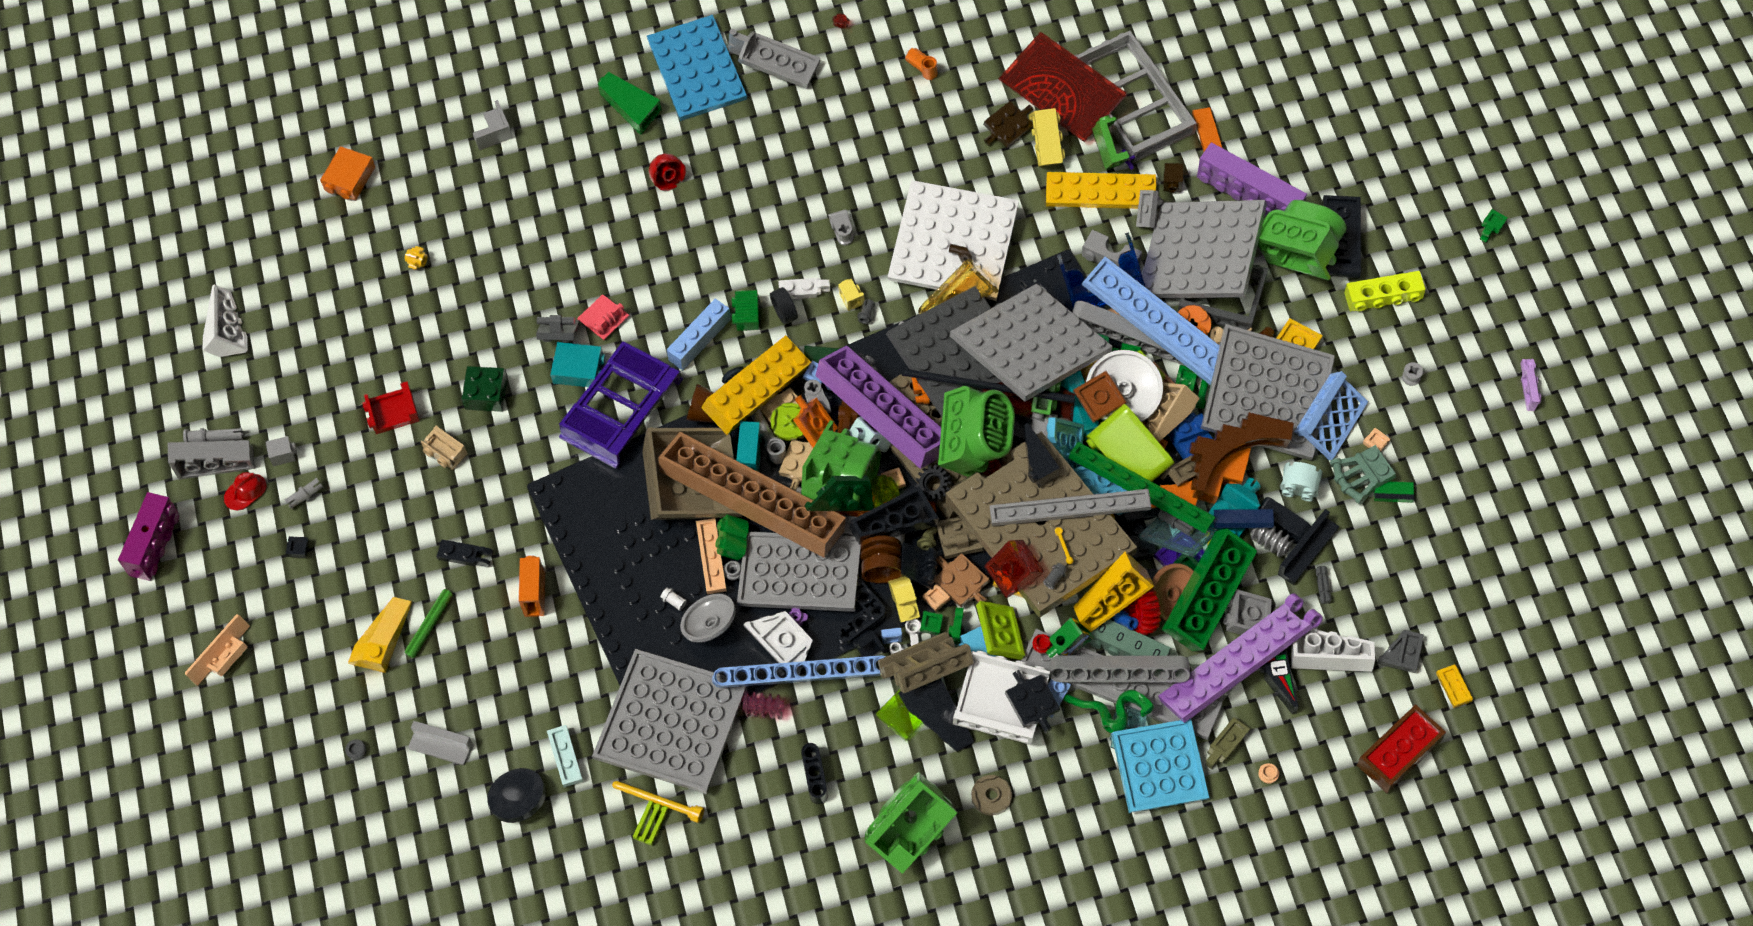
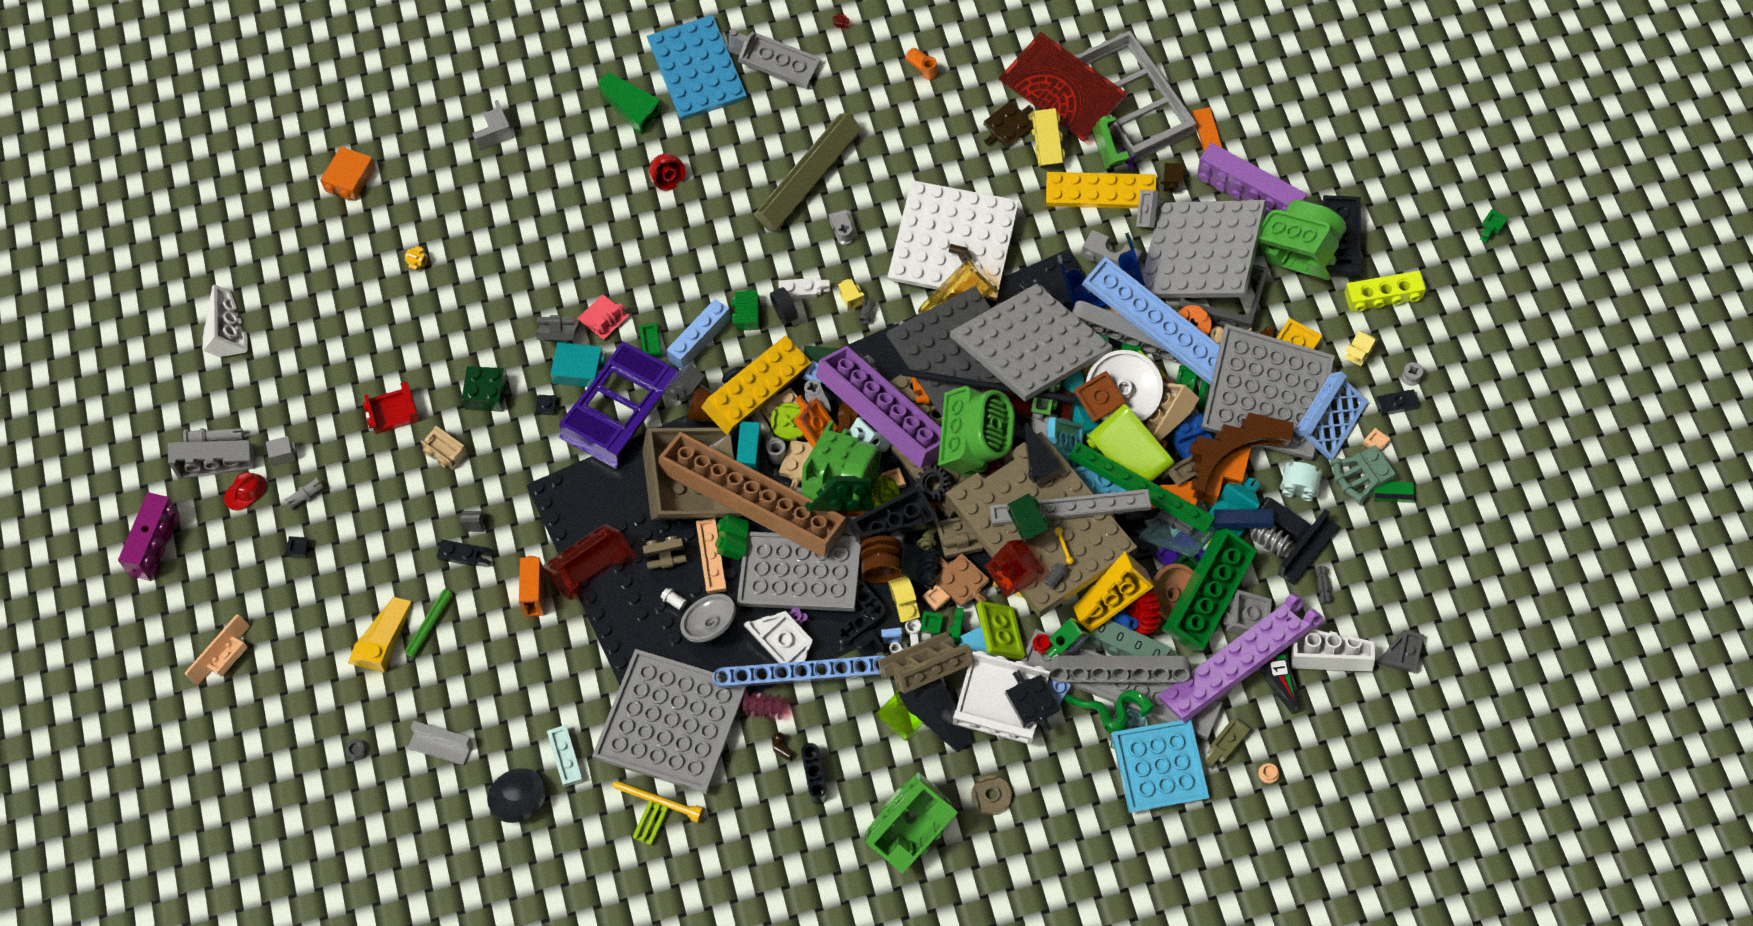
light grey plate [723,561,741,580] -> none
brick [1357,704,1446,793] -> none
yellow plate [1436,664,1473,708] -> none
lavender hinge [1520,359,1541,411] -> none
none -> dark grey brick [460,511,485,532]
none -> black plate [535,395,557,415]
none -> clear red windscreen [543,524,636,601]
none -> green tile [639,323,662,358]
none -> dark tan plate [643,536,687,570]
none -> dark grey brick [664,363,705,401]
none -> olive brick [754,113,862,230]
none -> dark brown arm [772,732,794,761]
none -> dark green brick [1006,493,1049,544]
none -> light yellow brick [1344,331,1378,366]
none -> black plate [1376,389,1419,416]

